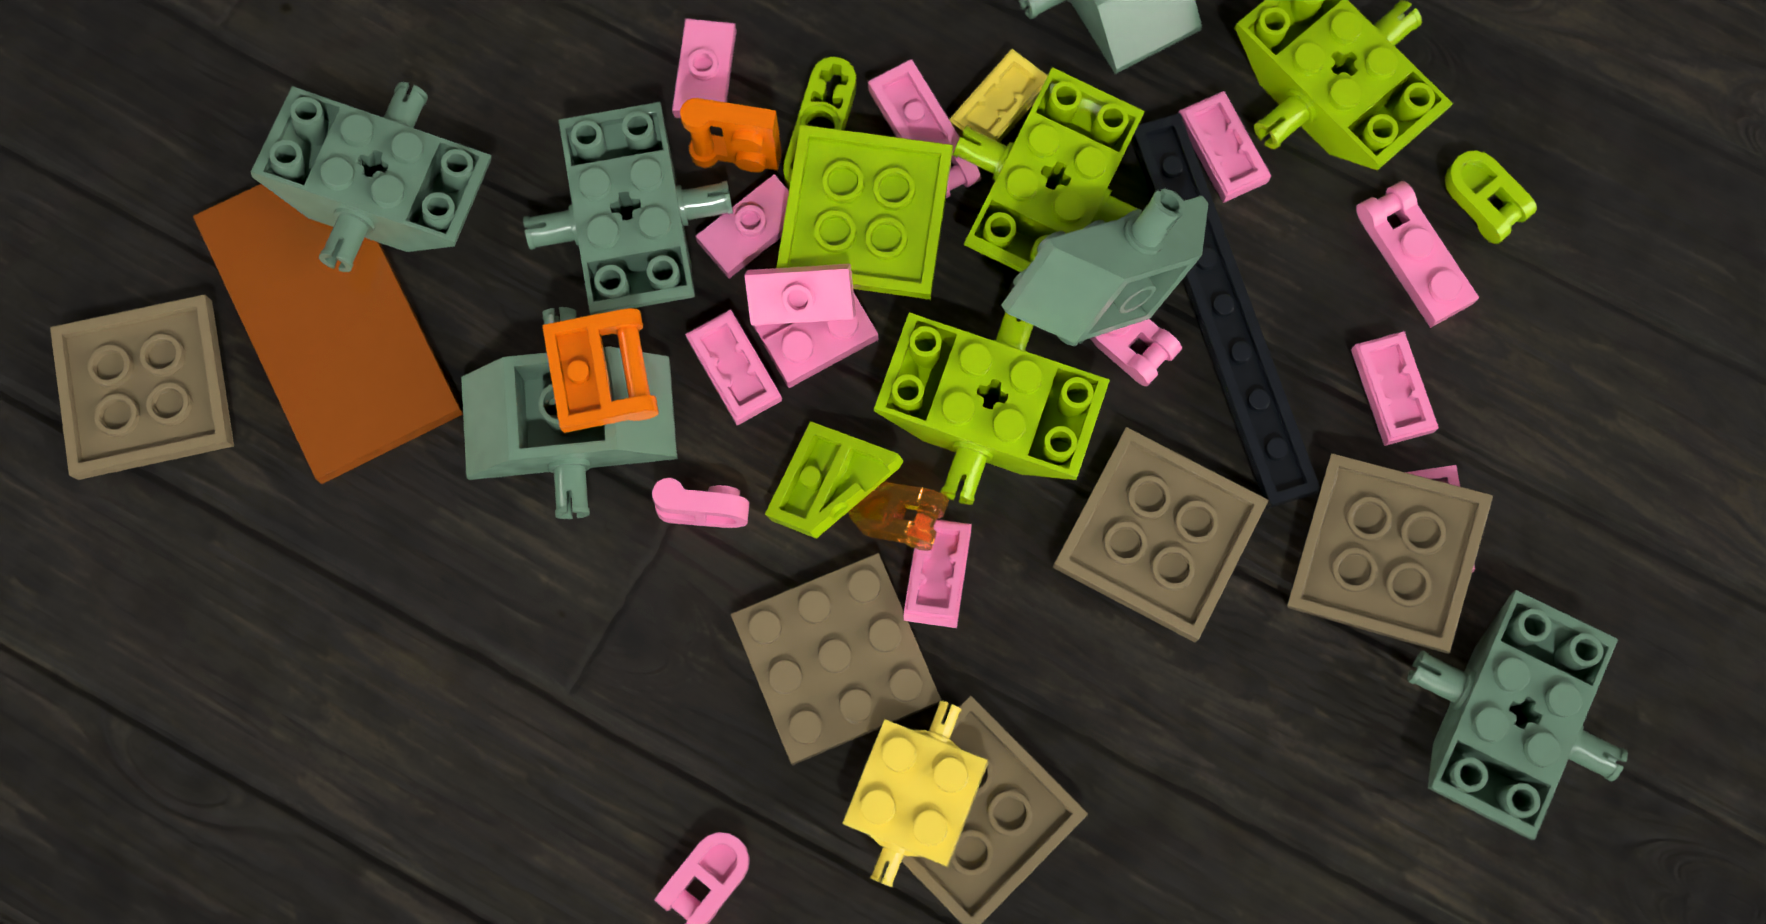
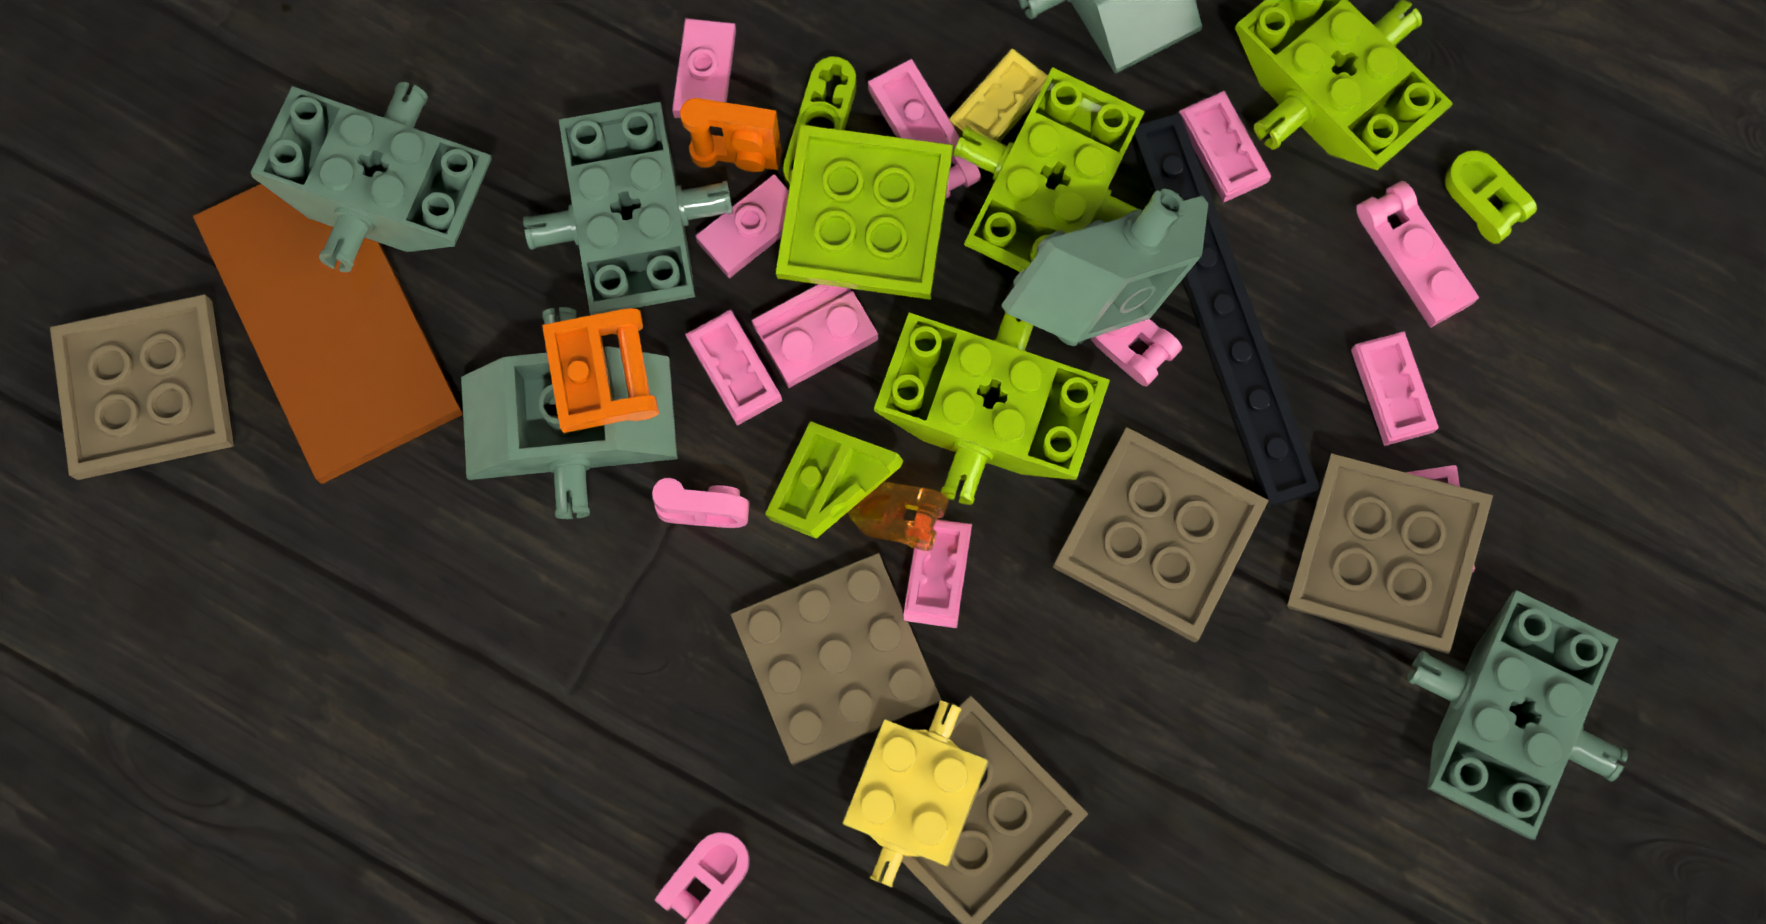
bright pink plate [745,264,856,325] -> none

